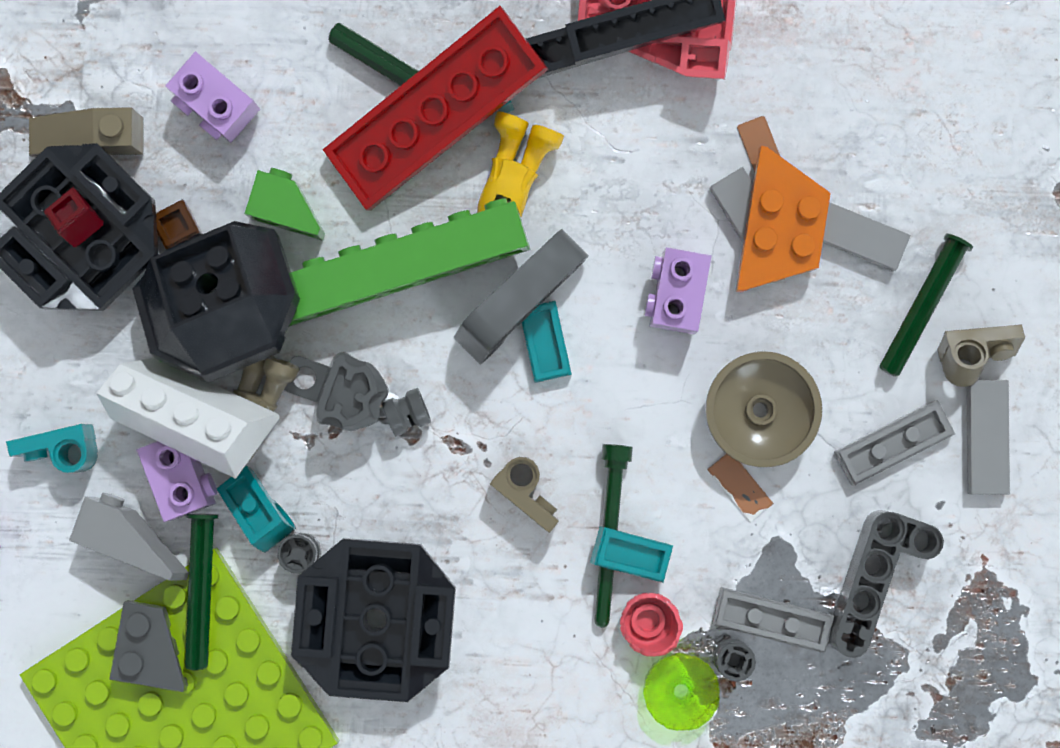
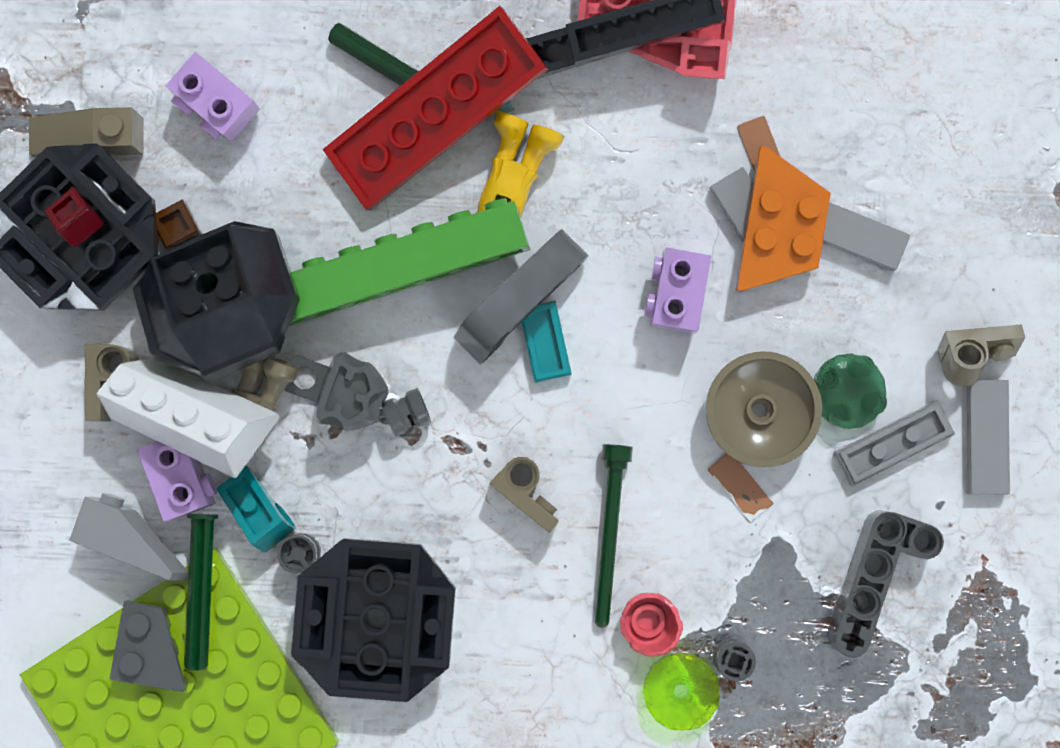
teal plate [6,424,98,473] -> none
bright green slope [244,168,325,241] -> none
teal tile [590,526,673,583] -> none
light grey tile [712,587,834,653] -> none
dark green axle [880,234,973,376] -> none
none -> dark tan plate [85,343,139,422]
none -> clear green dish [814,353,887,429]

